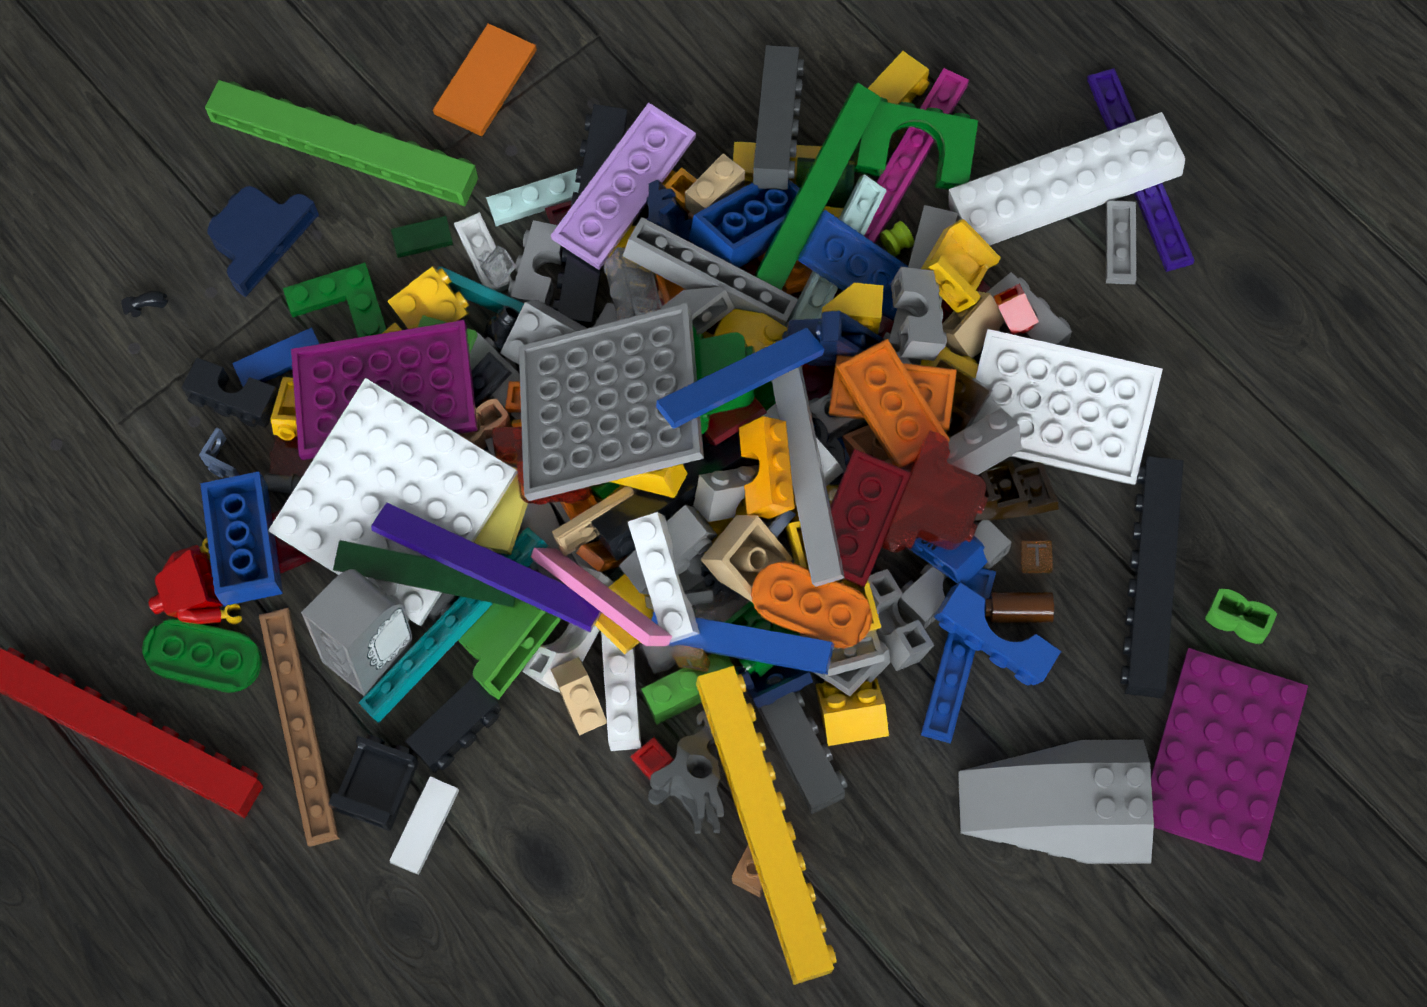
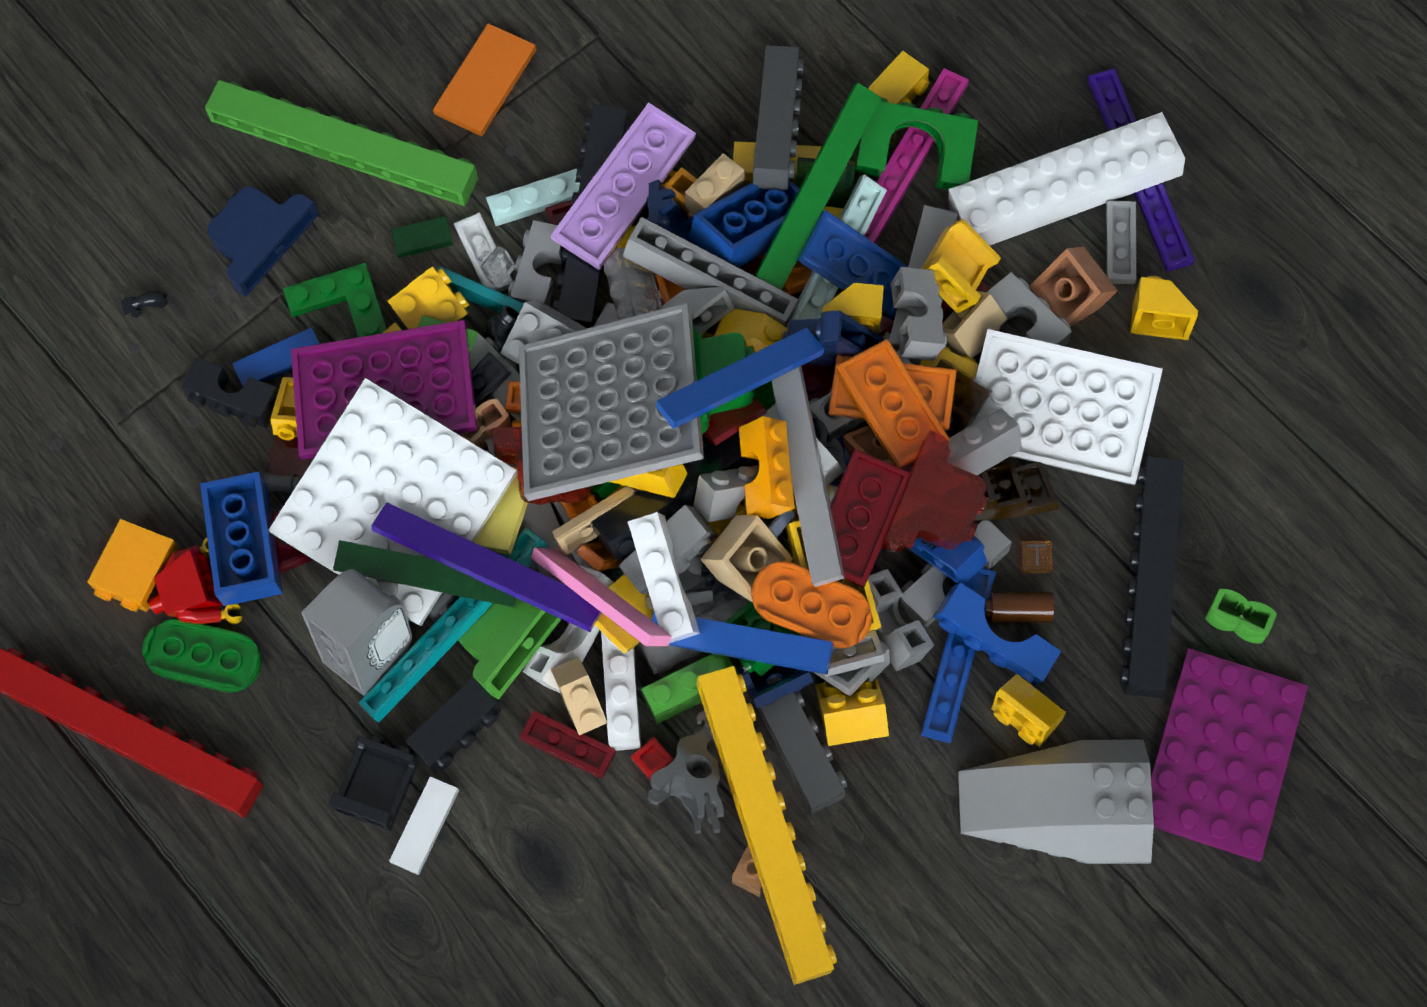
sand blue bracket [199,428,239,478] -> none
medium nougat tile [259,608,339,847] -> none
clear orange tile [672,645,711,672] -> none
lime wheel [880,221,915,257] -> none
brick [993,283,1039,335] -> none
none -> light orange panel [87,519,181,612]
none -> dark red plate [519,710,616,779]
none -> yellow slope [991,674,1066,747]
none -> nougat slope [1029,247,1118,327]
none -> yellow slope [1130,276,1198,340]

